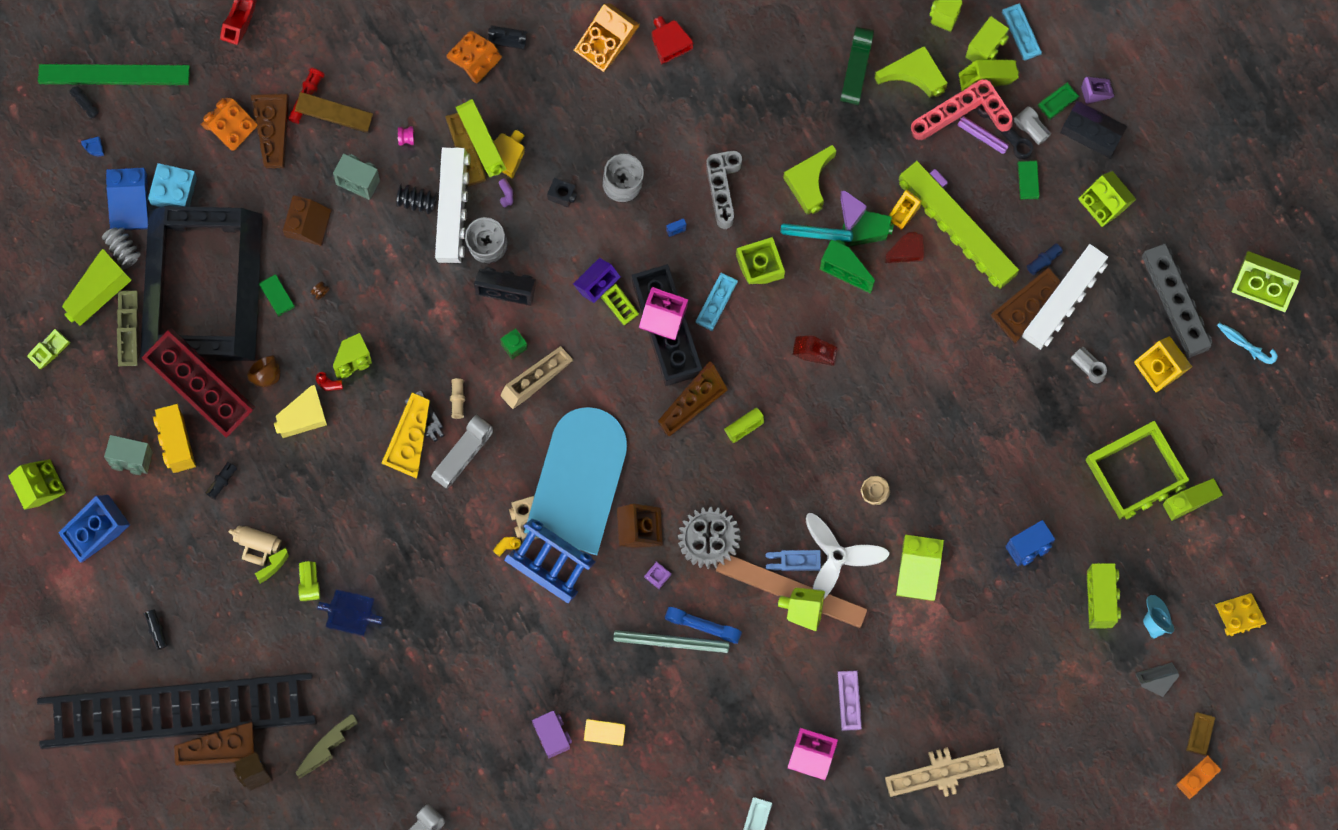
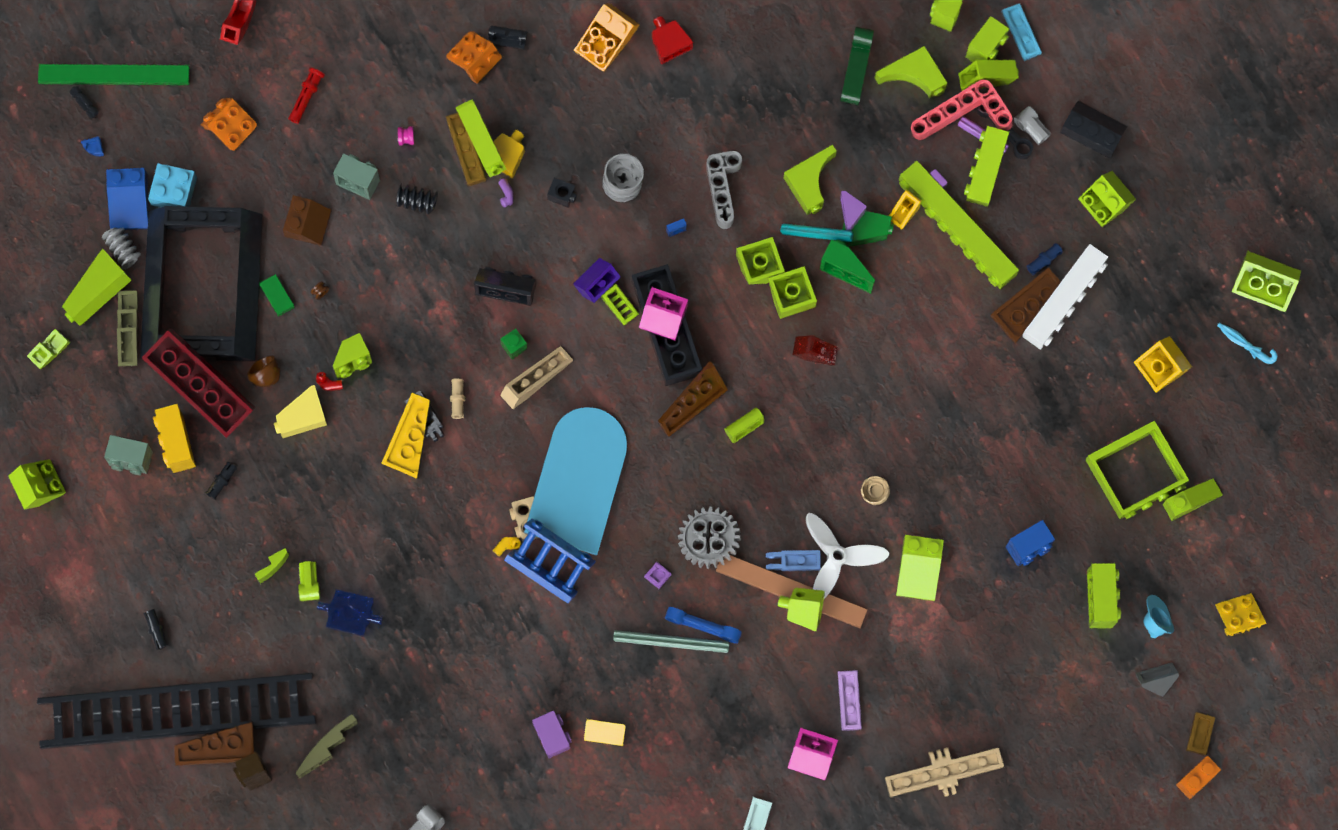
blue slope [58,495,130,563] -> none
tan piece [229,526,282,566] -> none
reddish brown wing [251,94,289,168] -> none
pearl gold tile [295,92,373,133] -> none
light grey beam [431,415,493,489] -> none
white brick [435,148,470,263] -> none
light grey wheel [465,217,508,264] -> none
reddish brown slope [617,504,663,548] -> none
medium azure tile [695,273,738,331] -> none
clear red slope [885,232,924,263] -> none
green tile [1018,161,1039,199] -> none
green tile [1038,83,1079,120] -> none
light grey piece [1071,347,1107,383] -> none
medium lavender slope [1081,77,1114,104] -> none
dark grey brick [1142,244,1212,358] -> none
none -> lime slope [768,267,817,319]
none -> lime brick [964,126,1009,207]

